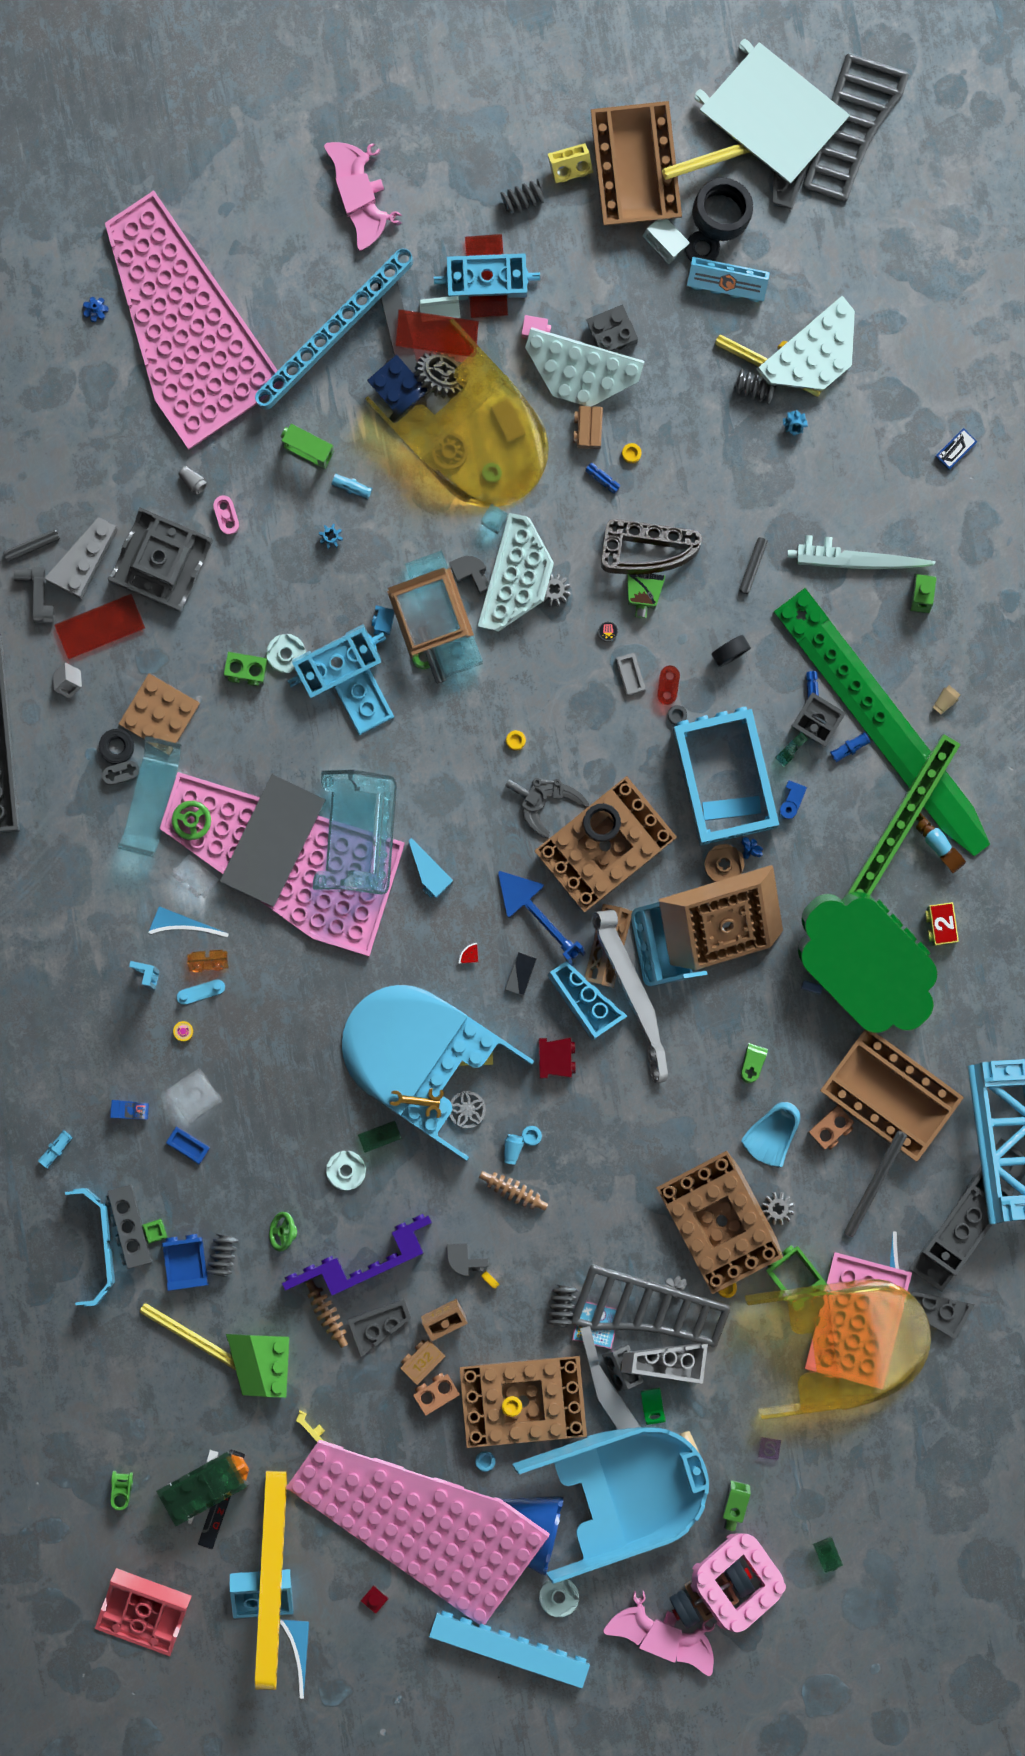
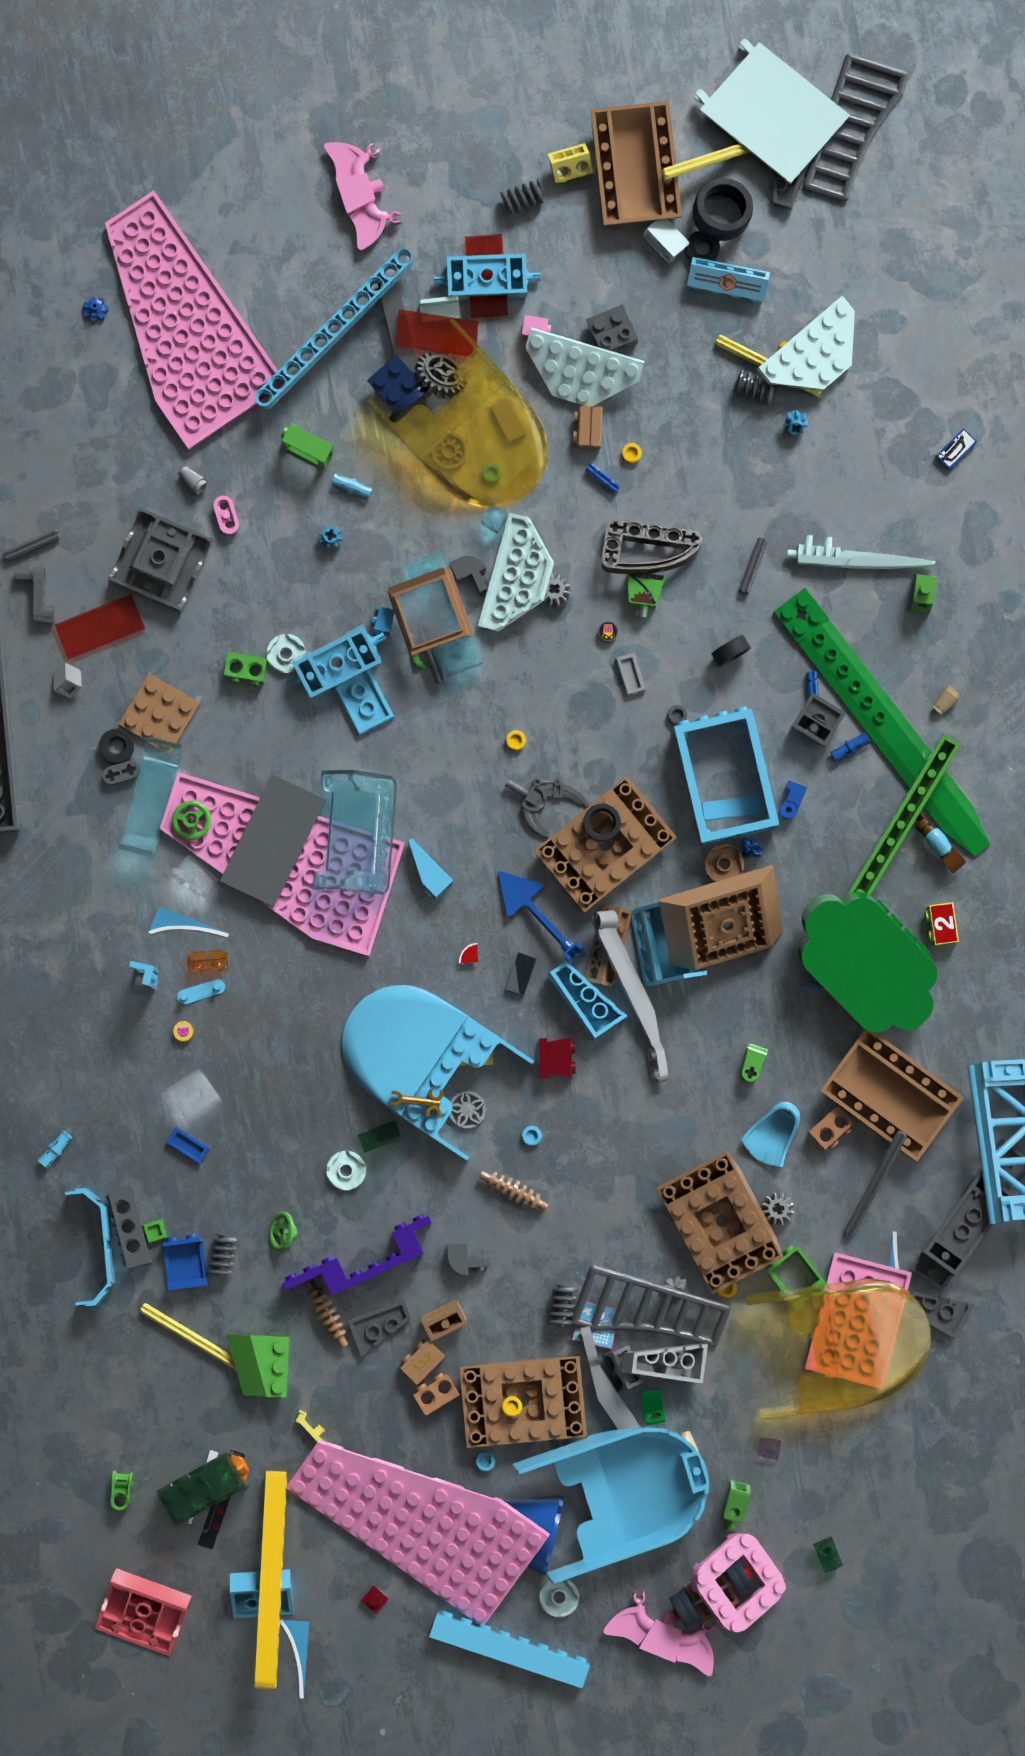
light grey wedge [44,517,118,599] -> none
blue leg [110,1100,149,1120] -> none
yellow tile [481,1271,500,1289] -> none
medium azure cone [504,1134,524,1165] -> none
clear red plate [657,665,680,705] -> none
clear green piece [775,732,808,767] -> none

